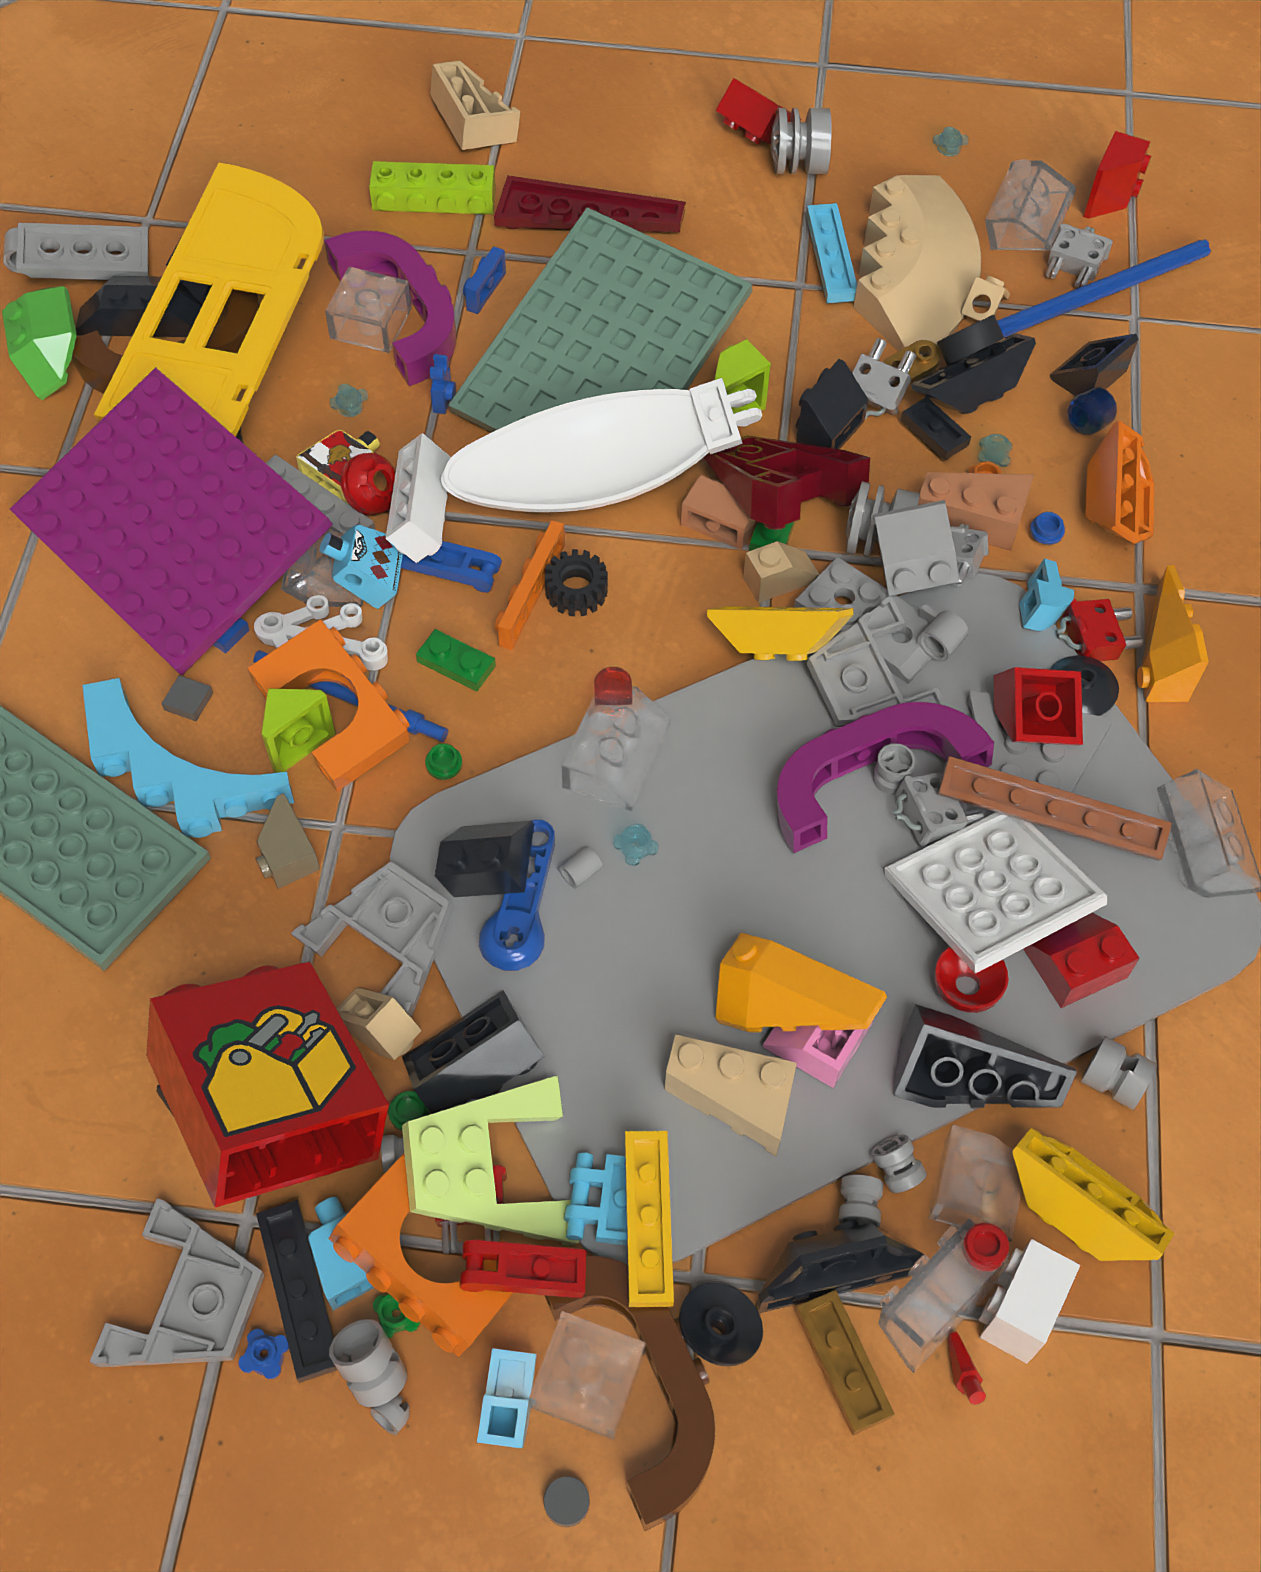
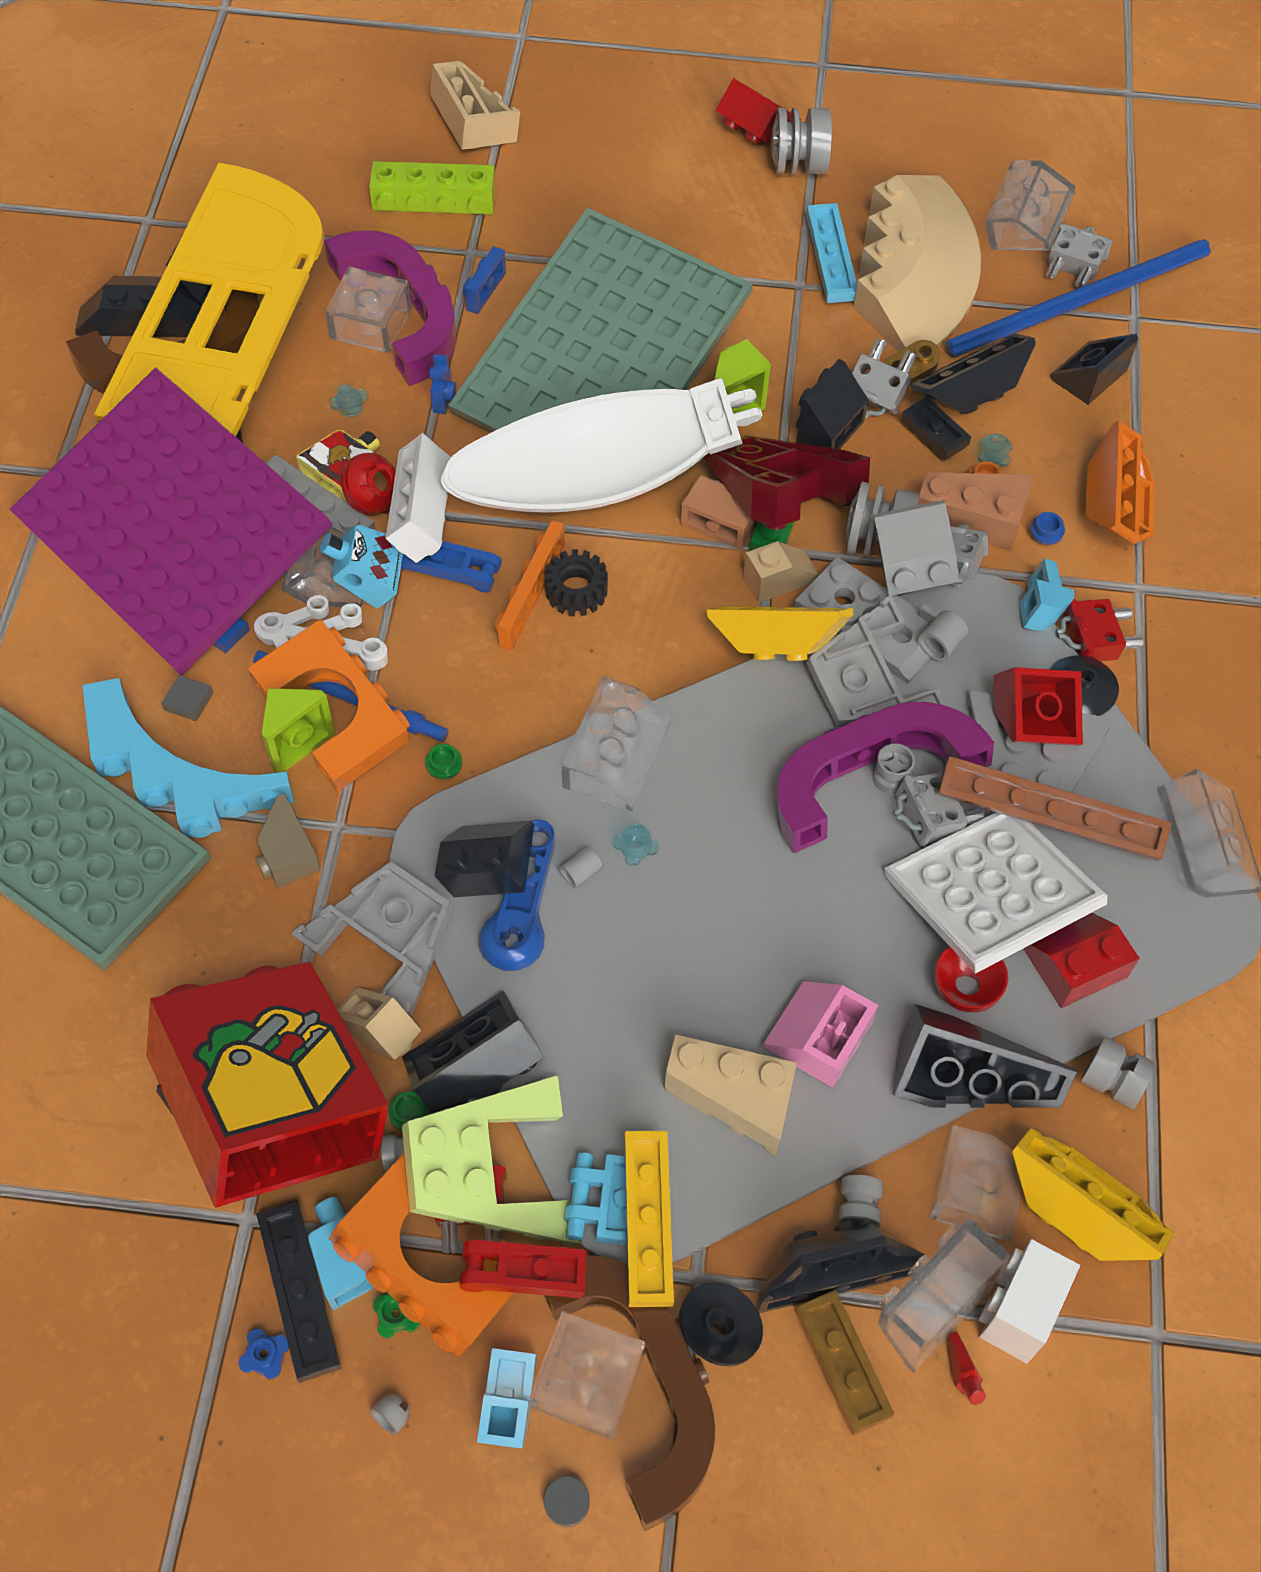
bright green wedge [2,286,77,400] -> none
light grey hinge [3,223,148,280] -> none
light grey wing [90,1198,265,1367] -> none
light grey wheel [329,1319,407,1407] -> none
green plate [416,629,496,692] -> none
dark red wing [494,175,686,232] -> none
clear red tile [594,667,632,706] -> none
light orange wedge [715,933,887,1032] -> none
light grey wheel [871,1134,927,1193] -> none
clear light blue plate [933,127,969,156] -> none
black tyre [937,315,1004,365] -> none
tan bracket [961,276,1010,321] -> none
red tile [962,1223,1009,1271] -> none
clear blue head [1067,387,1117,435] -> none
red slope [1083,131,1152,219] -> none
light orange wedge [1137,565,1209,702] -> none

